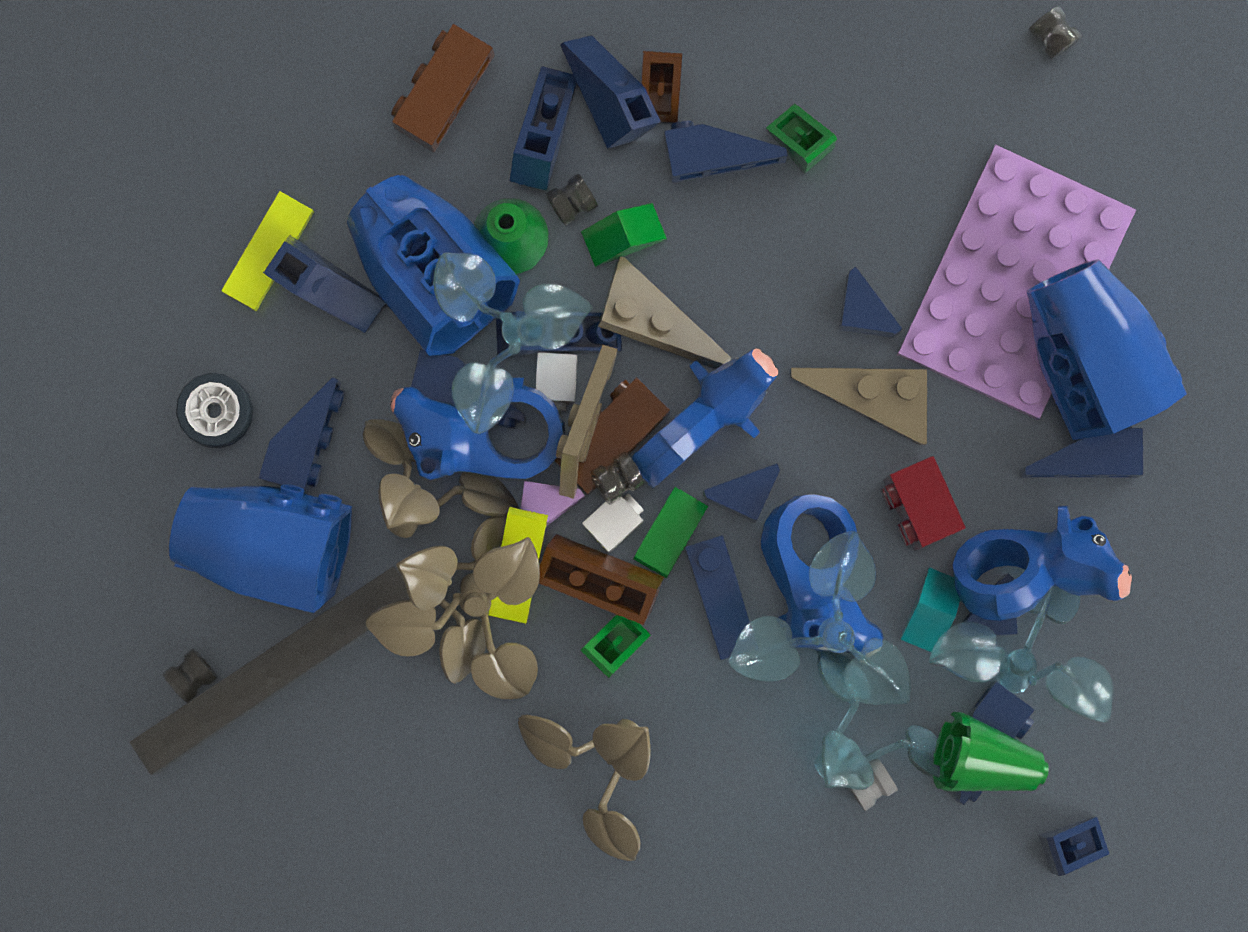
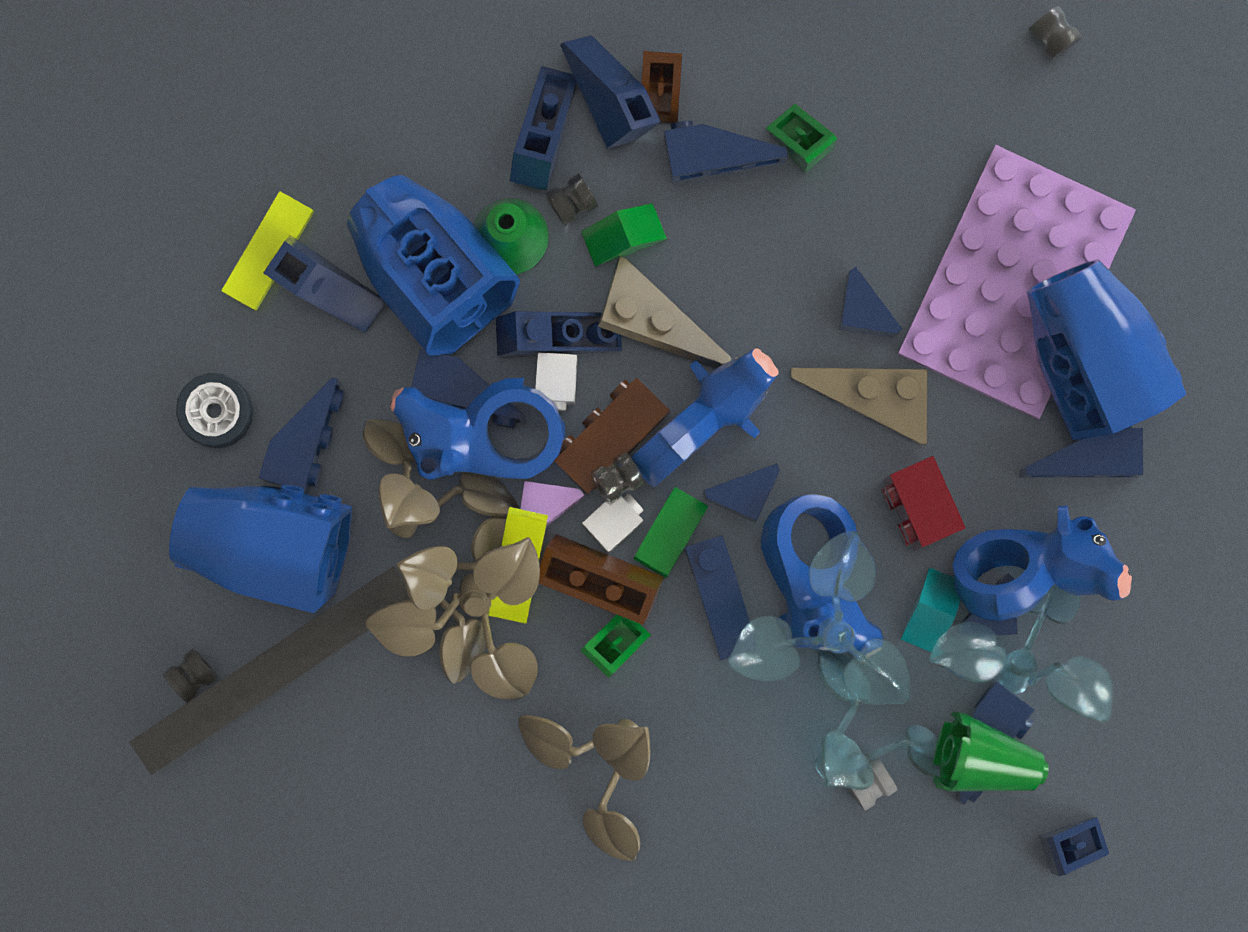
reddish brown brick [391,24,495,152] -> none
clear light blue plant [433,252,593,434] -> none
dark tan wing [556,345,618,499] -> none

